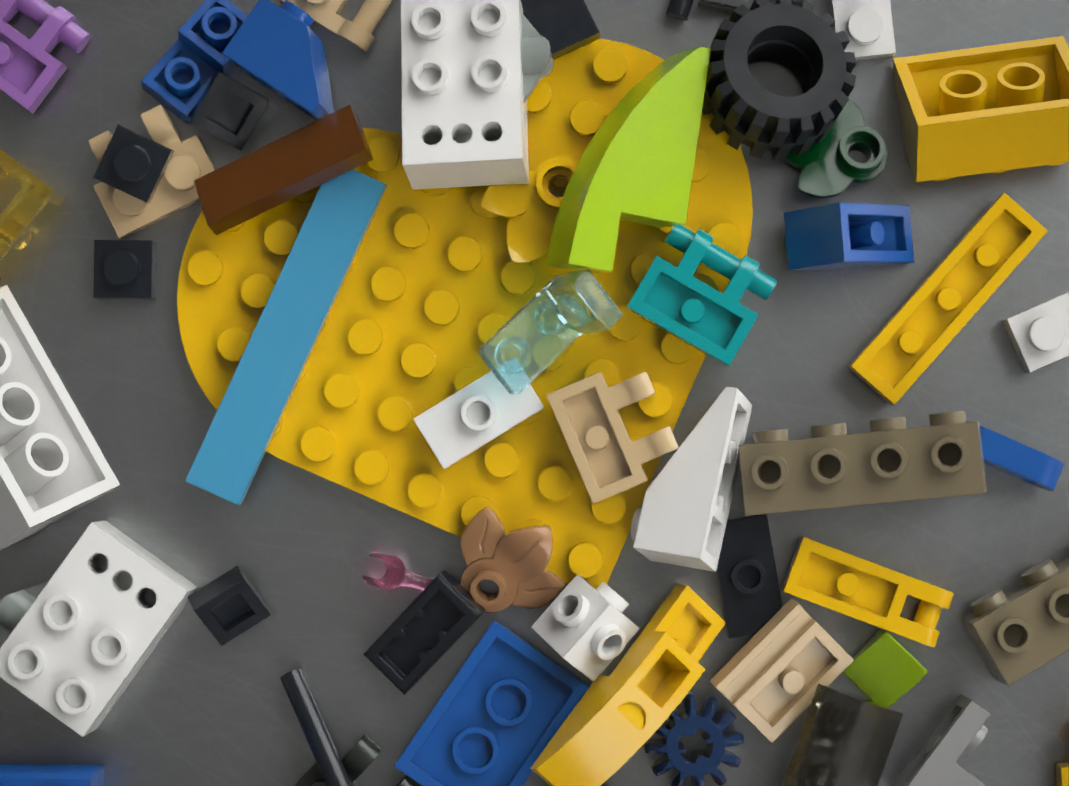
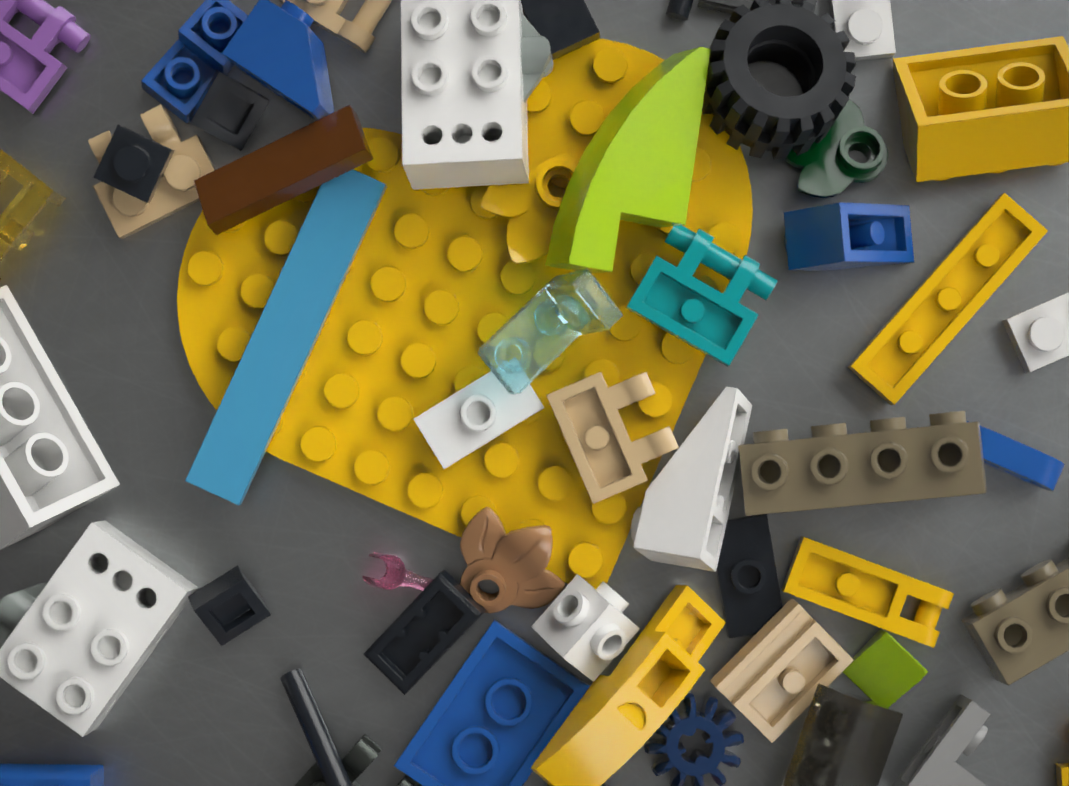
black plate [93,240,156,300] -> none

